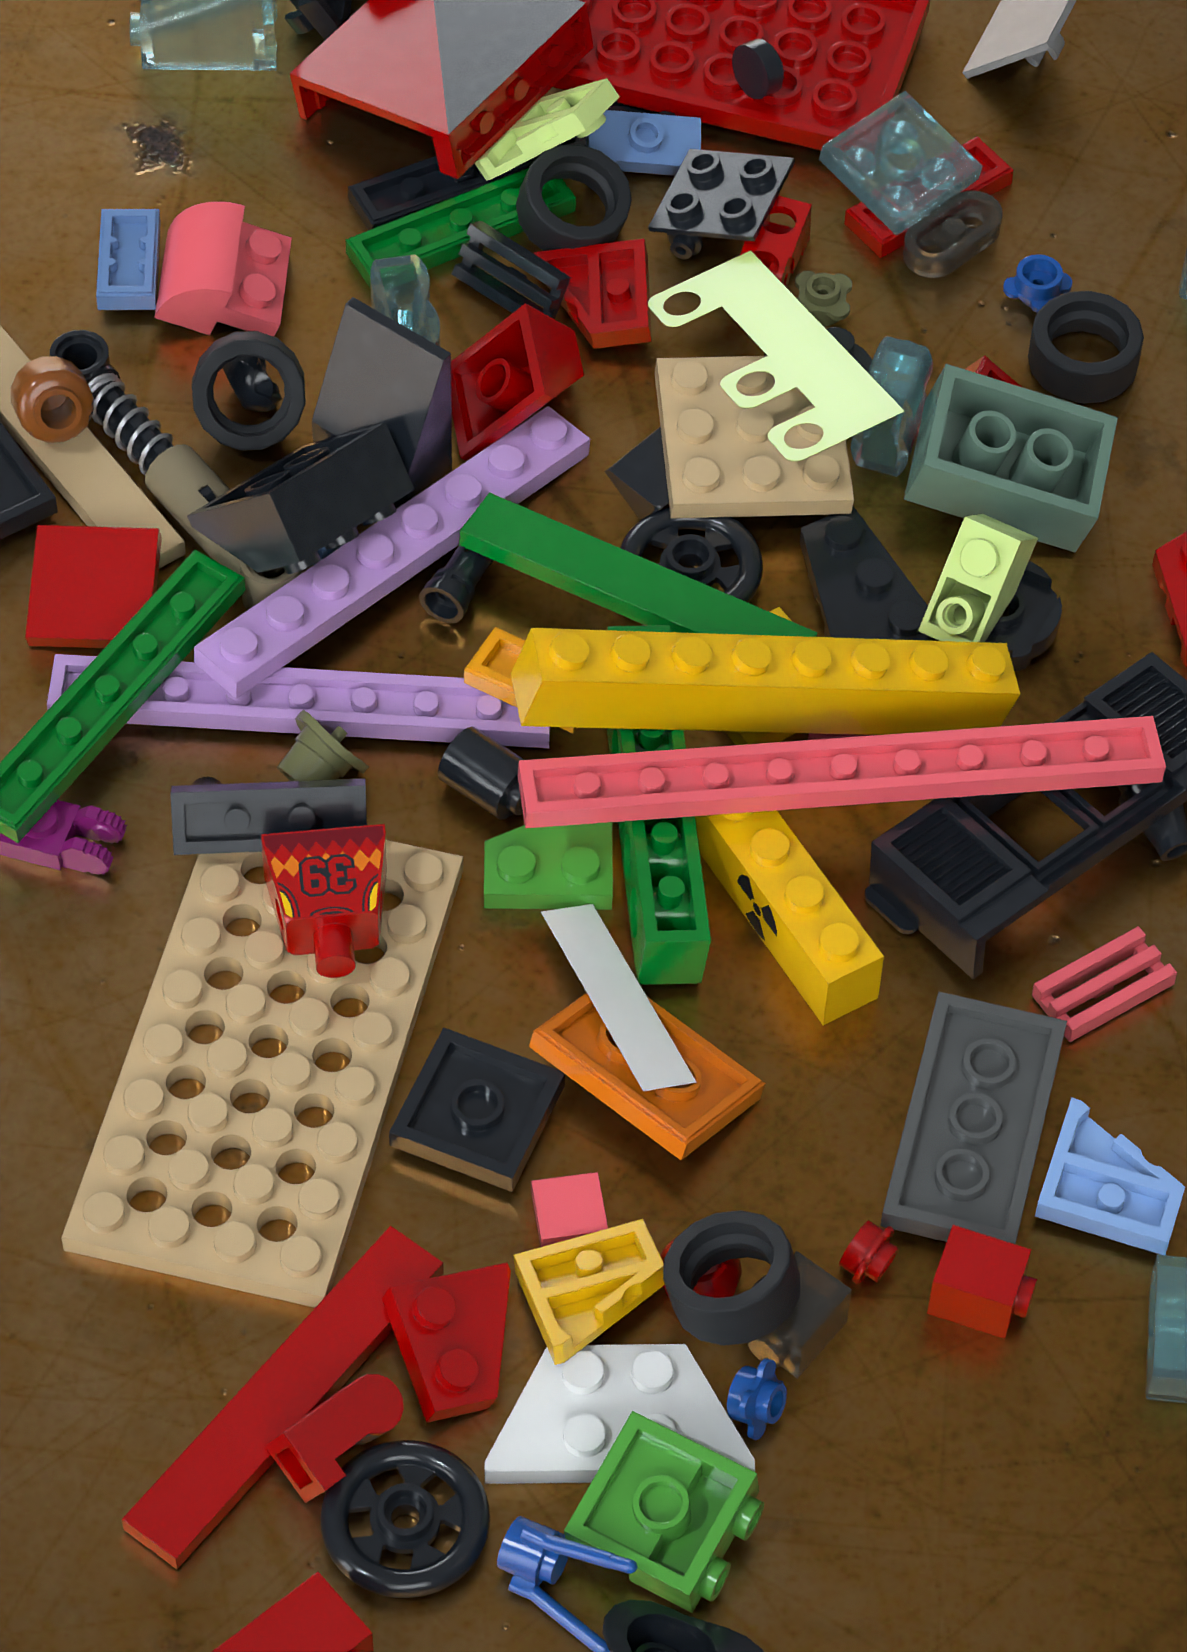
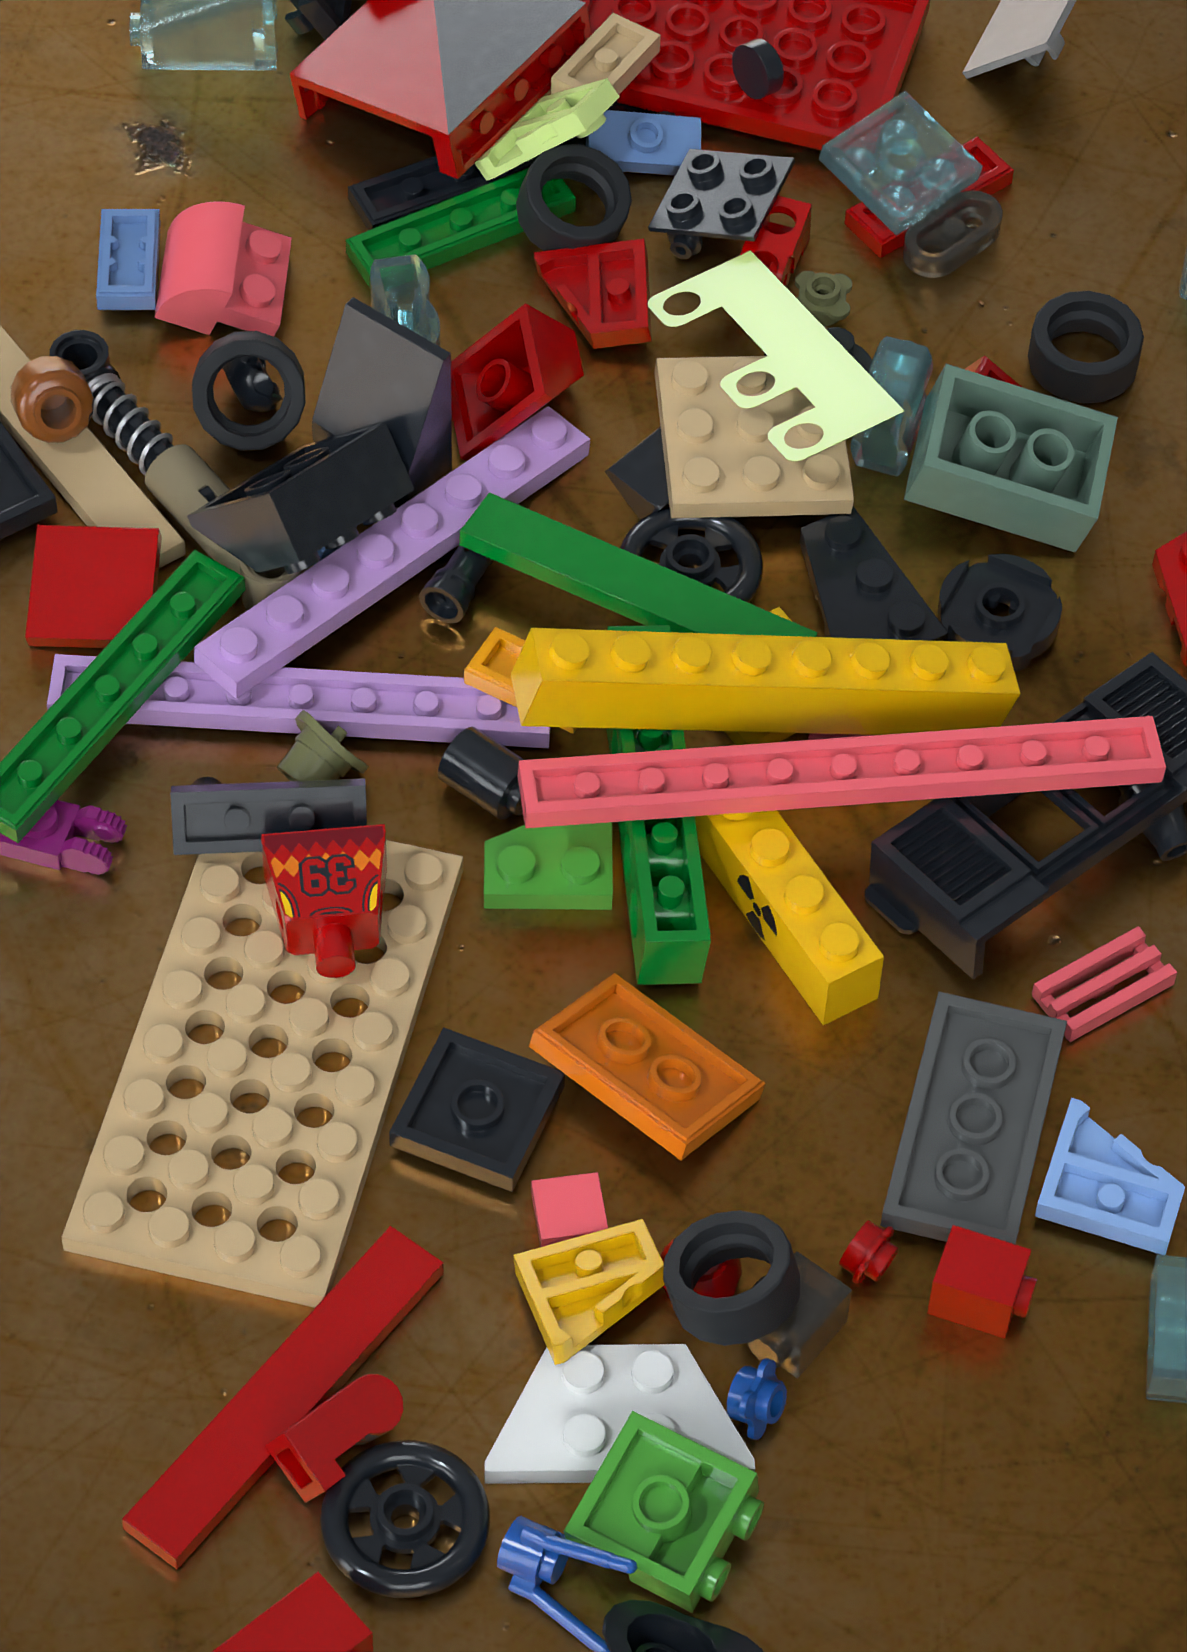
red wing [382,1262,511,1423] -> none
black tile [452,221,571,319] -> none
white sticker [541,904,696,1092] -> none
yellowish green slope [918,514,1038,642] -> none
blue plate [1003,254,1072,313] -> none
none -> tan plate [551,13,661,95]

